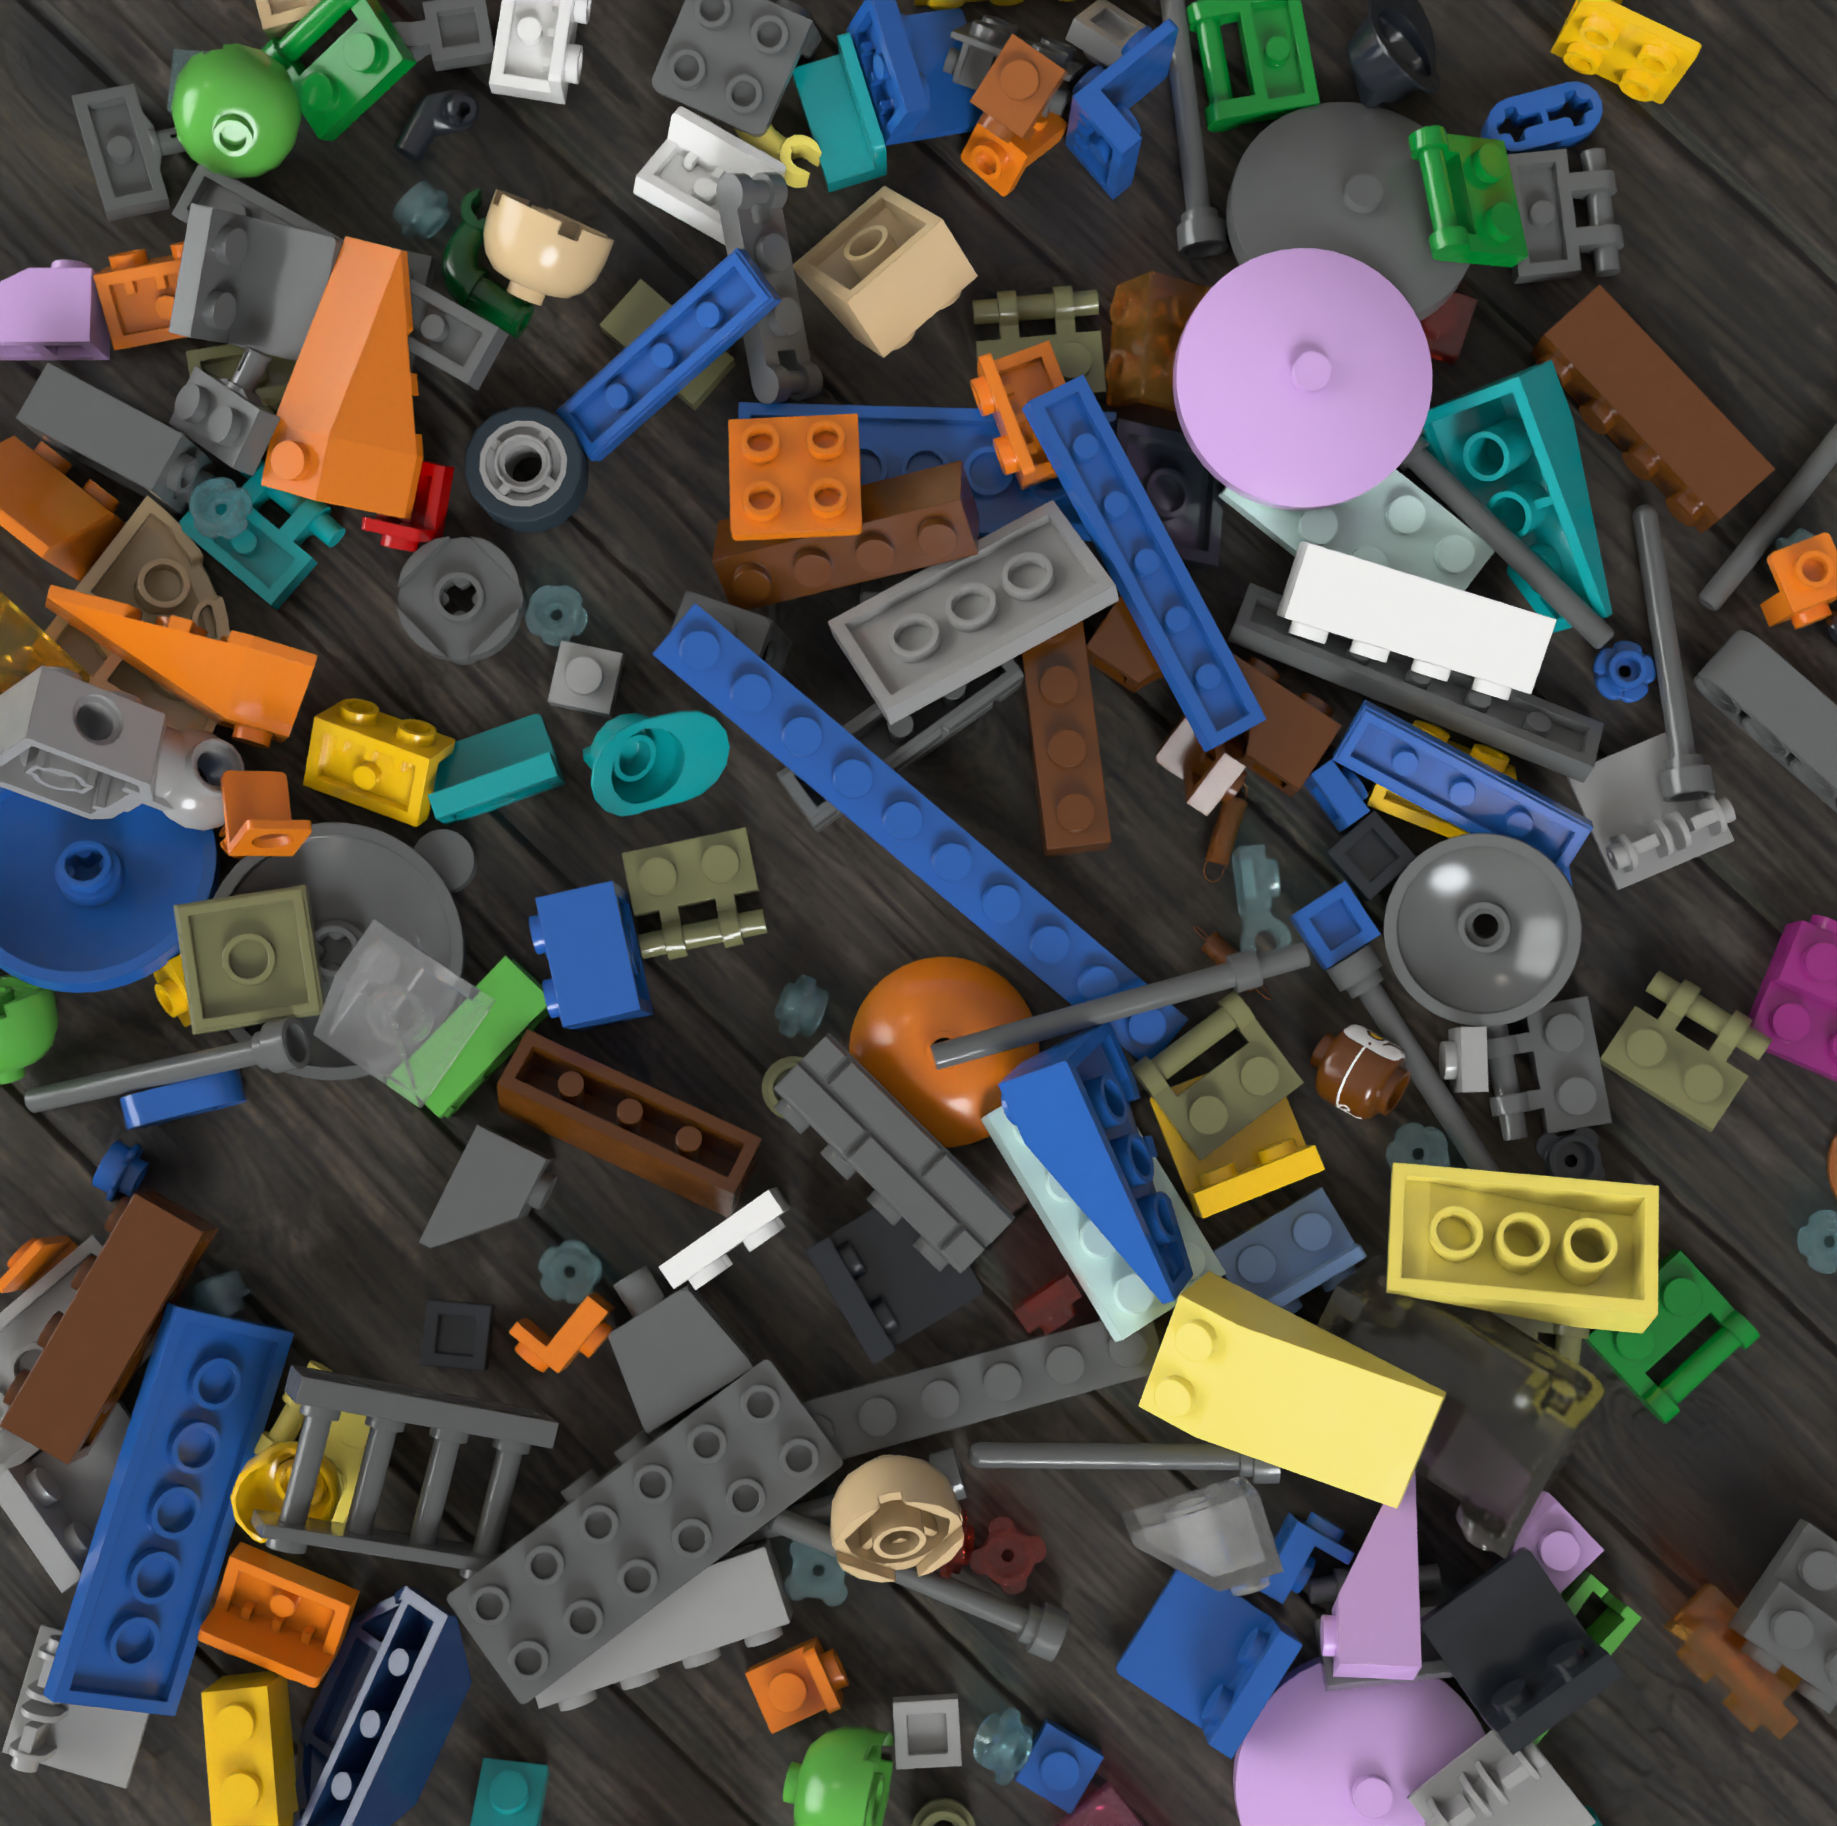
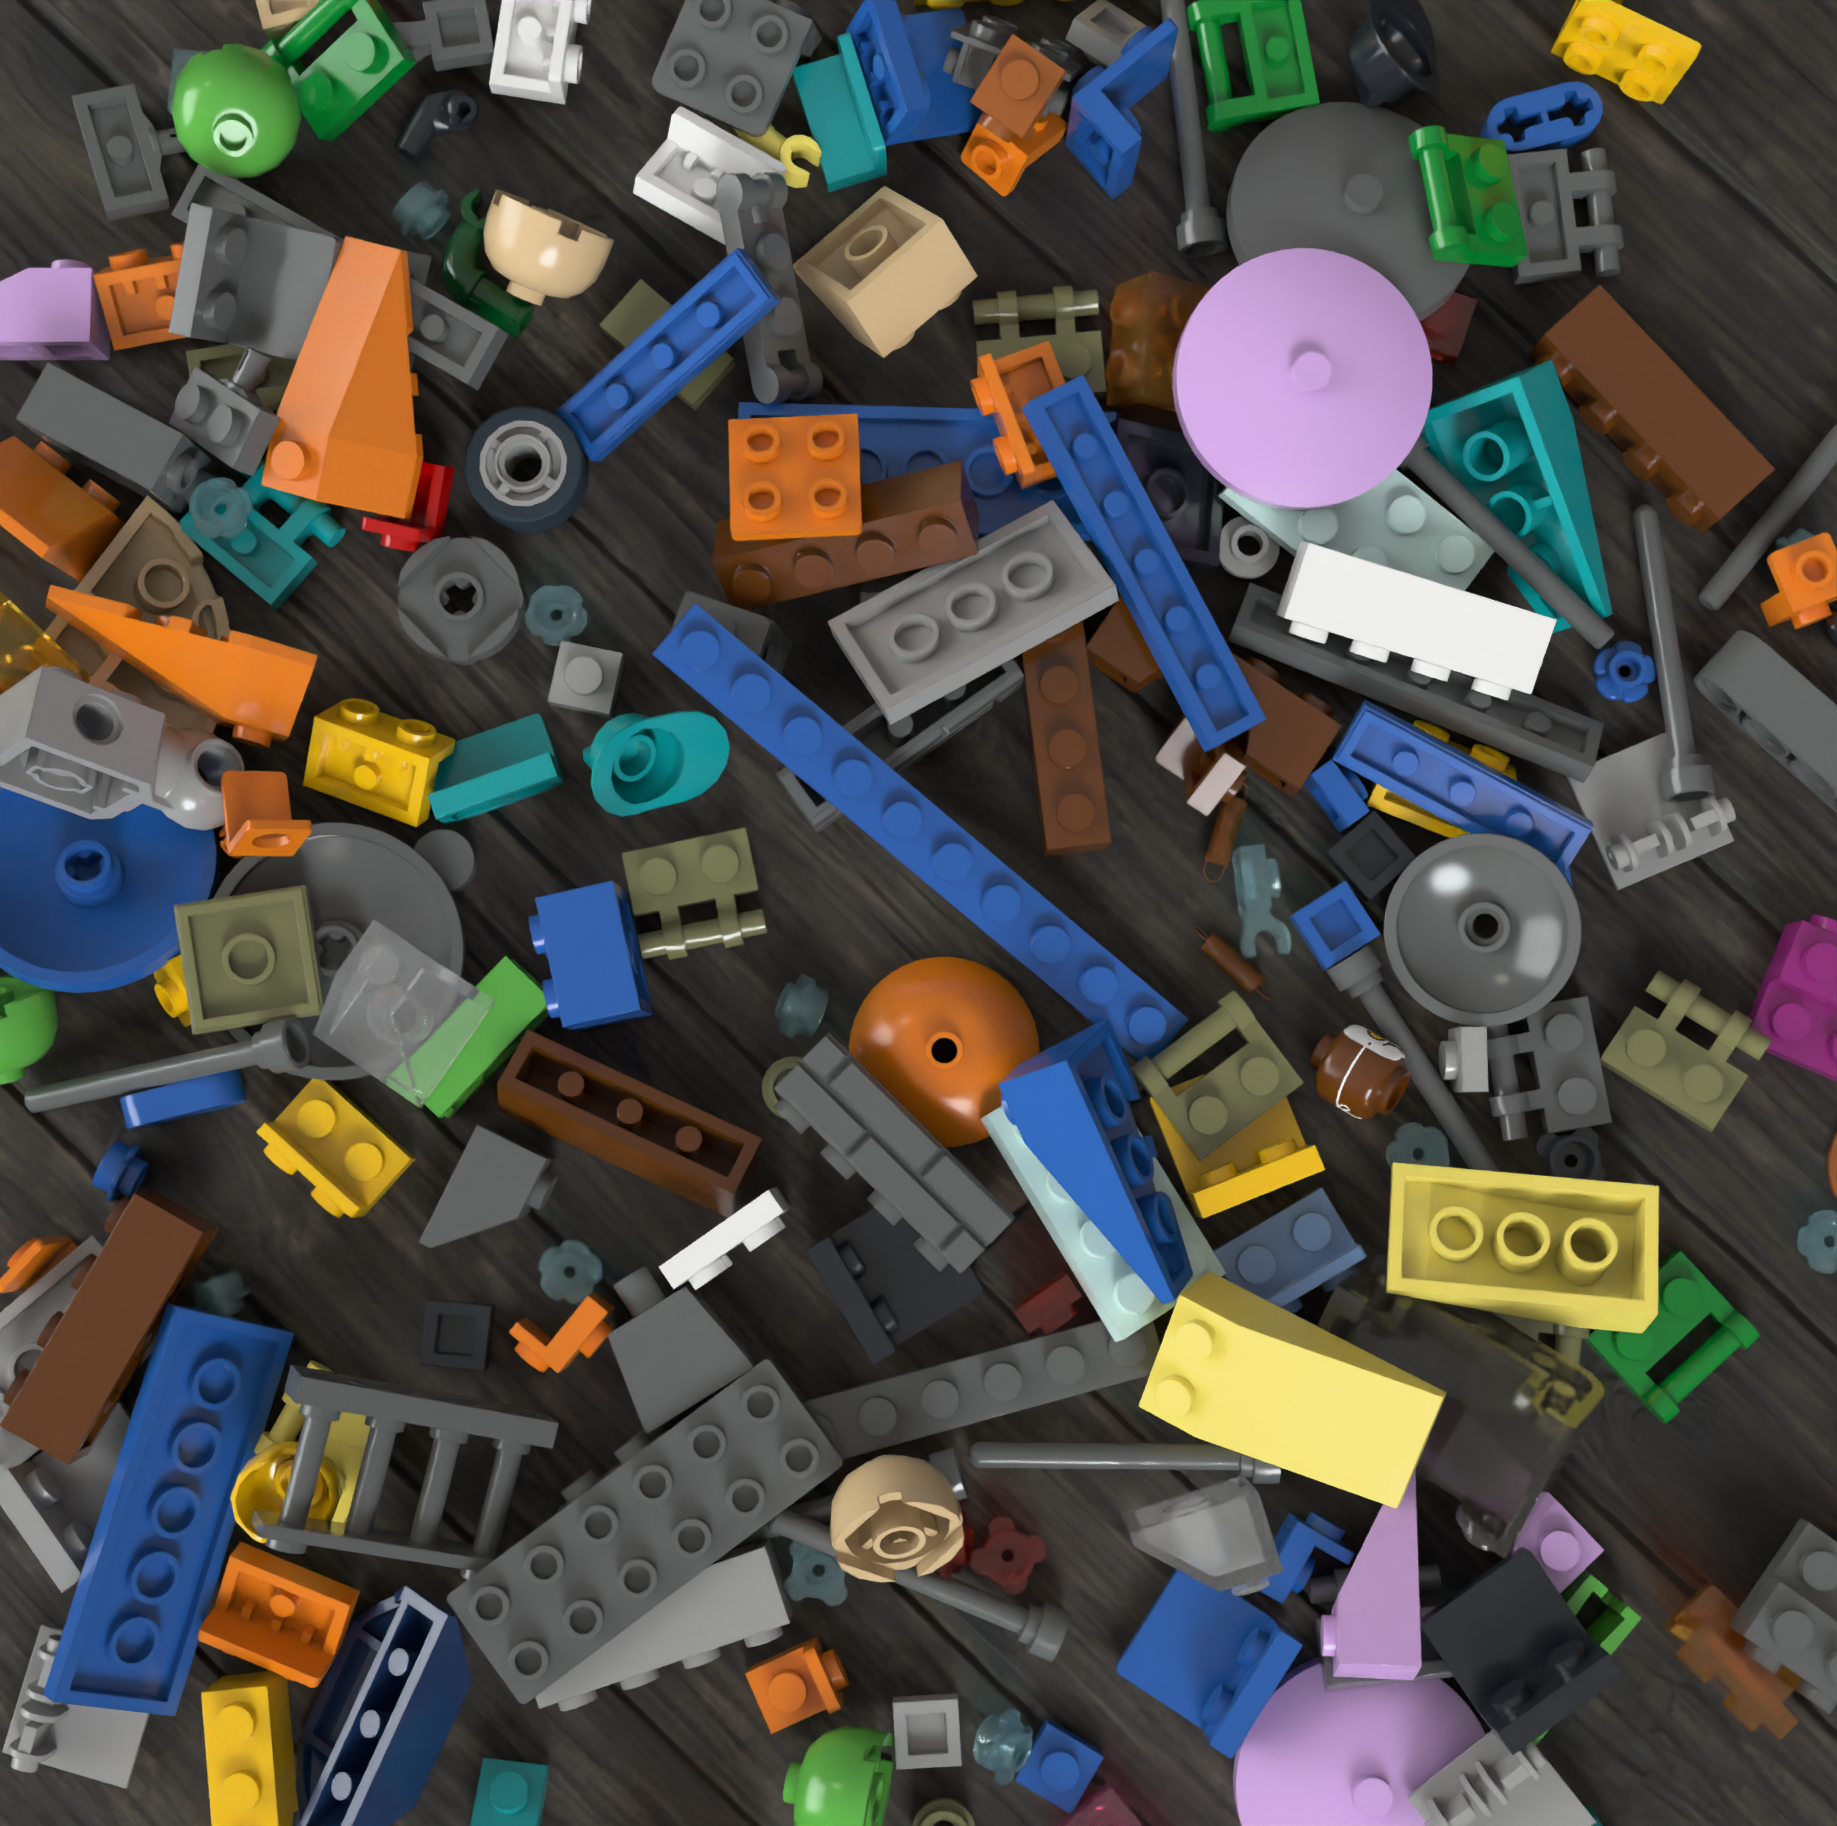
dark grey bar [930,941,1310,1070] -> none
none -> yellow bracket [256,1079,416,1218]
none -> light grey plate [1219,516,1280,579]

